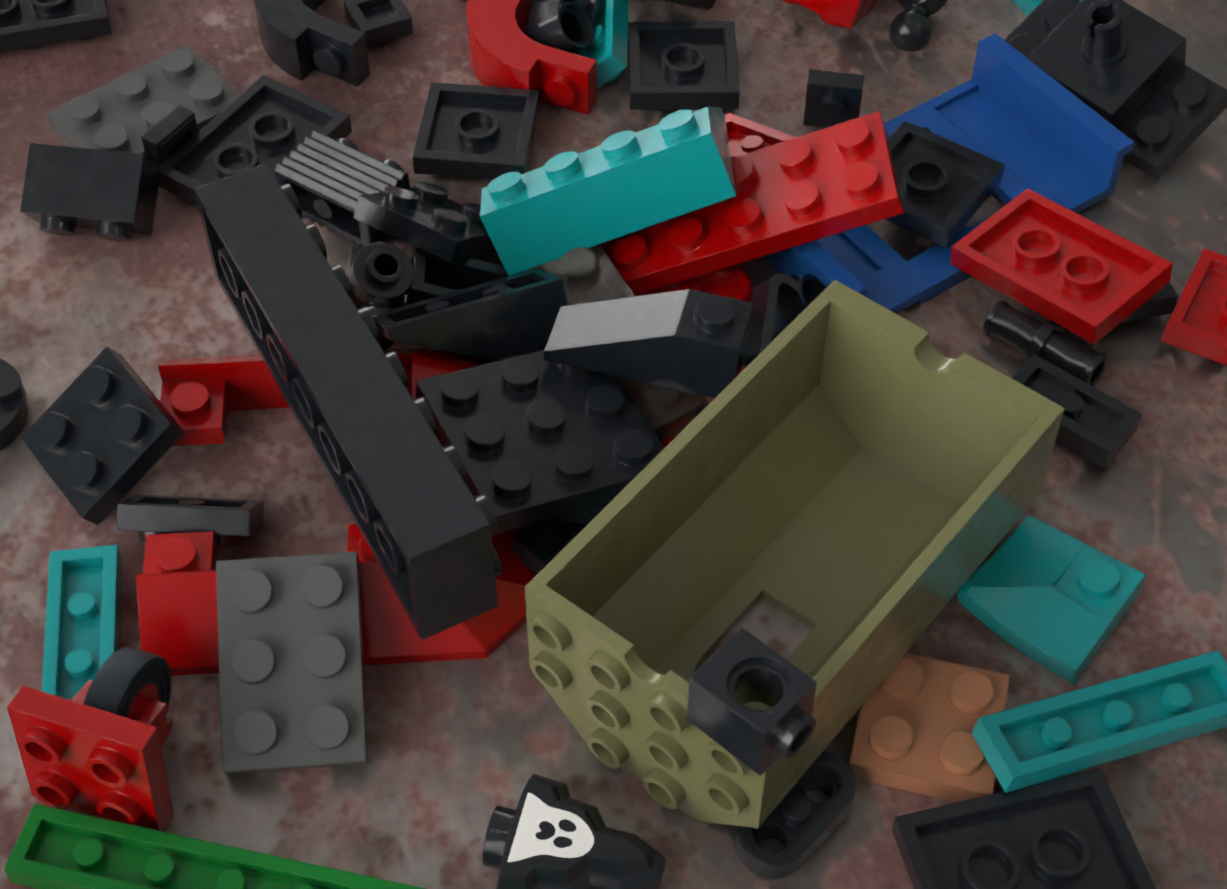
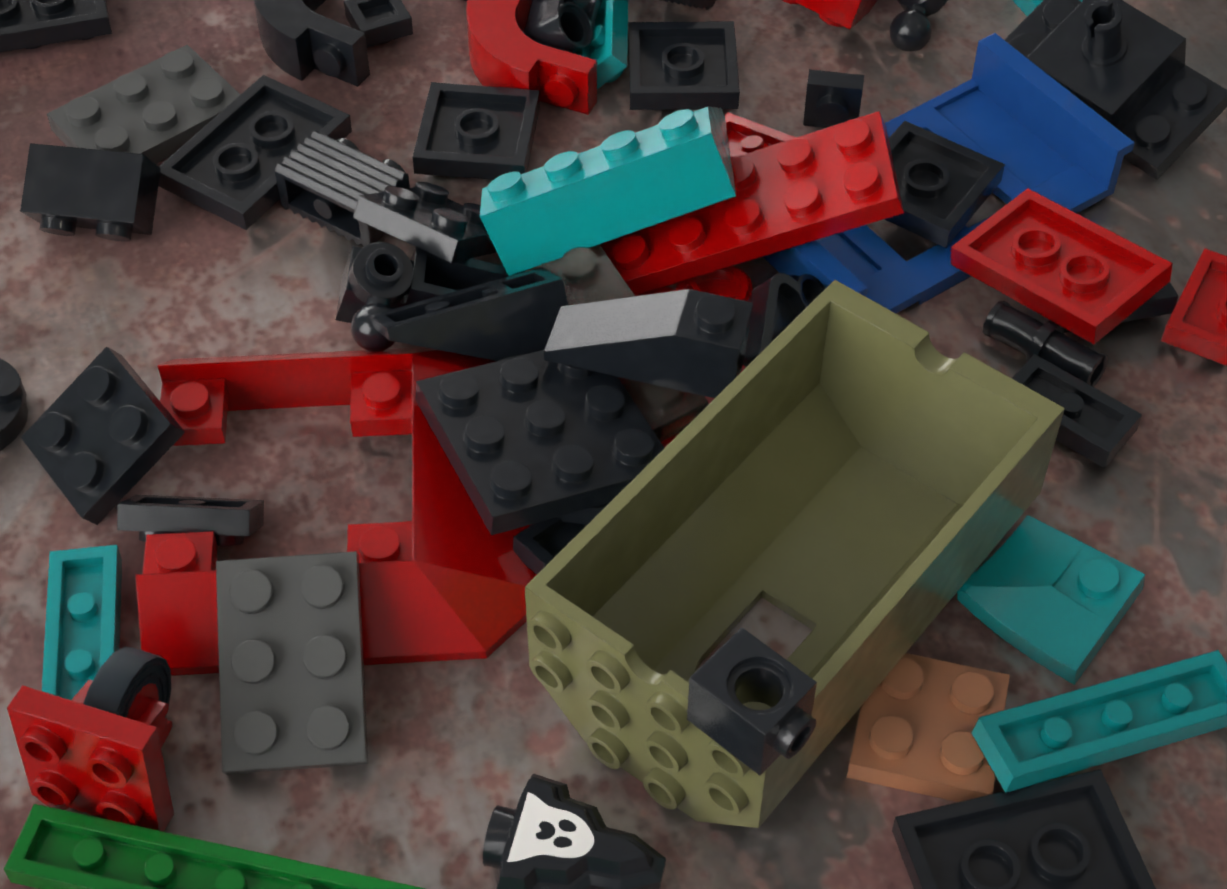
black tile [141,105,199,166] -> none
black brick [195,163,503,640] -> none
black plate [736,751,856,879] -> none

